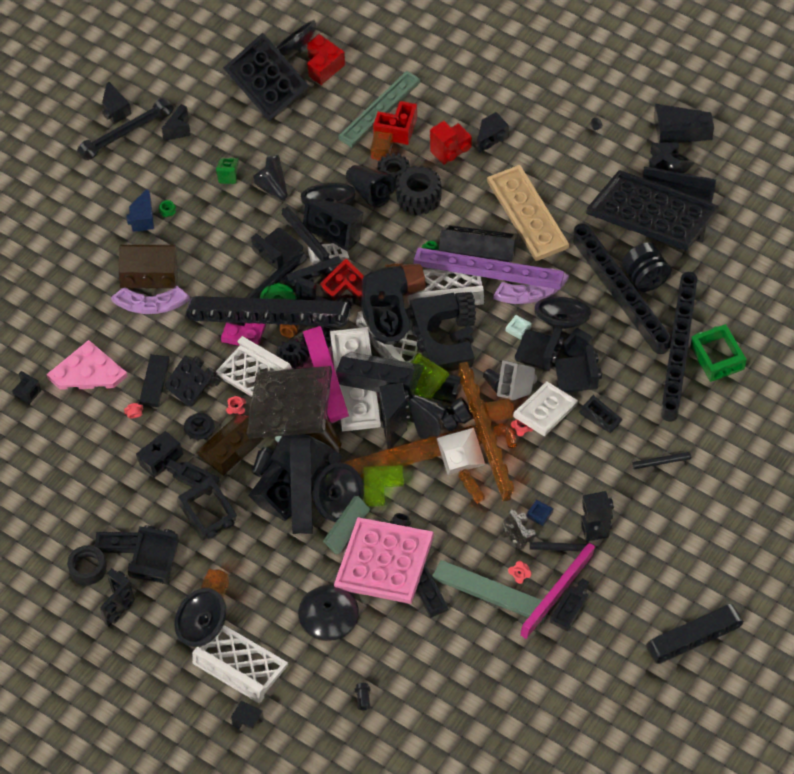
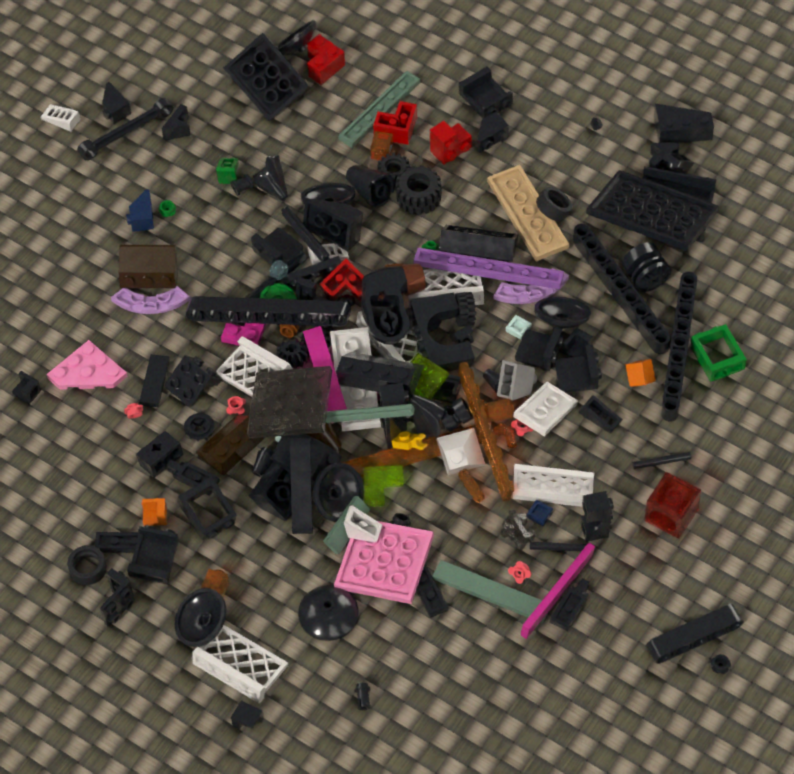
none -> white slope [41,105,80,132]
none -> orange panel [142,498,167,526]
none -> black bush [230,173,254,196]
none -> clear light blue tile [269,260,288,280]
none -> sand green axle [323,404,415,423]
none -> white slope [344,505,382,543]
none -> yellow plate [392,431,428,450]
none -> black panel [459,66,513,119]
none -> white fence [513,464,594,507]
none -> black tyre [536,187,573,221]
none -> orange panel [625,359,656,387]
none -> clear red brick [644,472,701,539]
none -> black plate [710,654,731,674]

